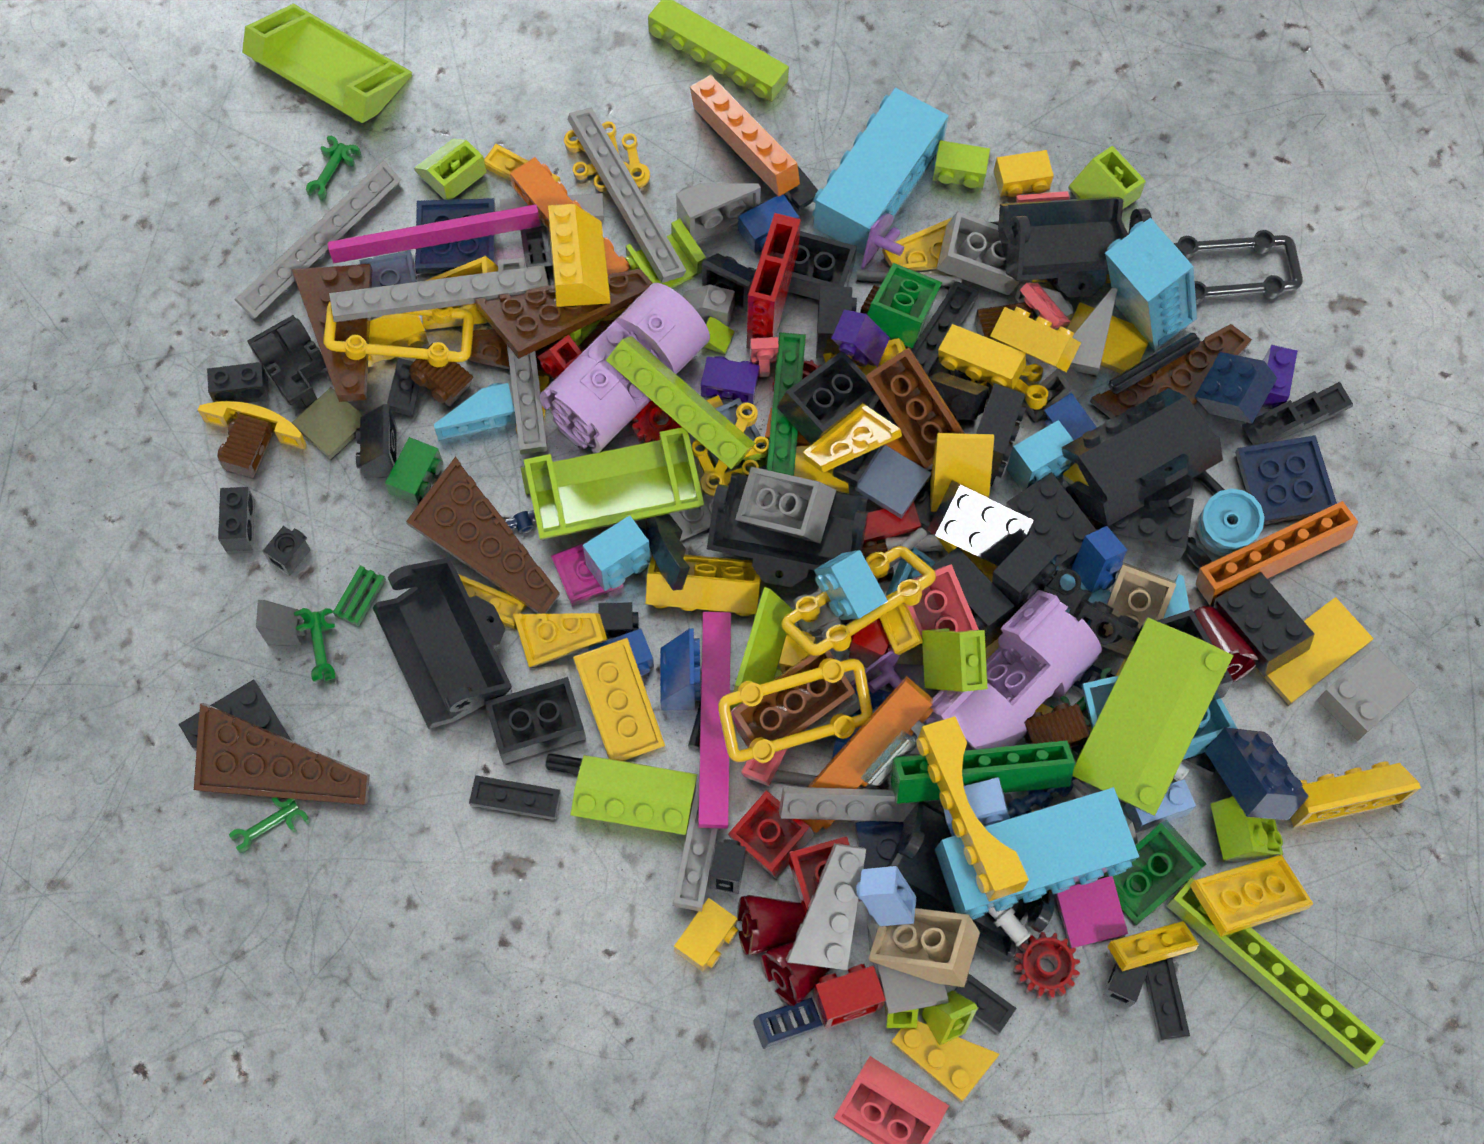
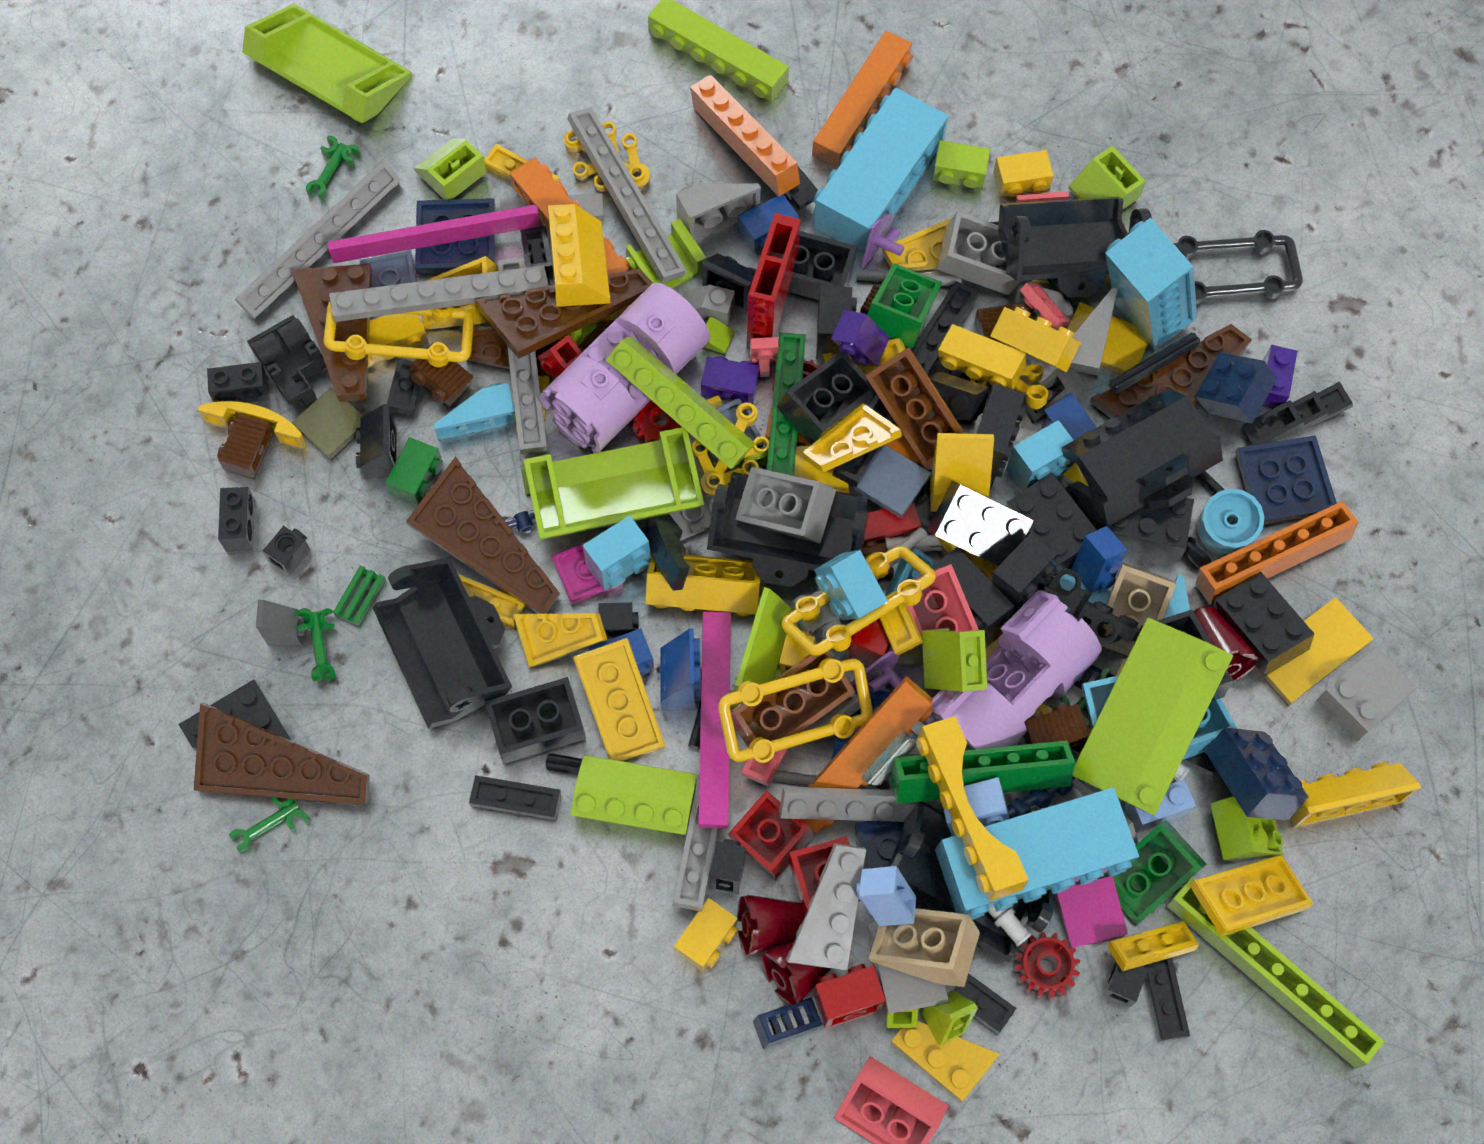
none -> orange brick [812,30,913,168]

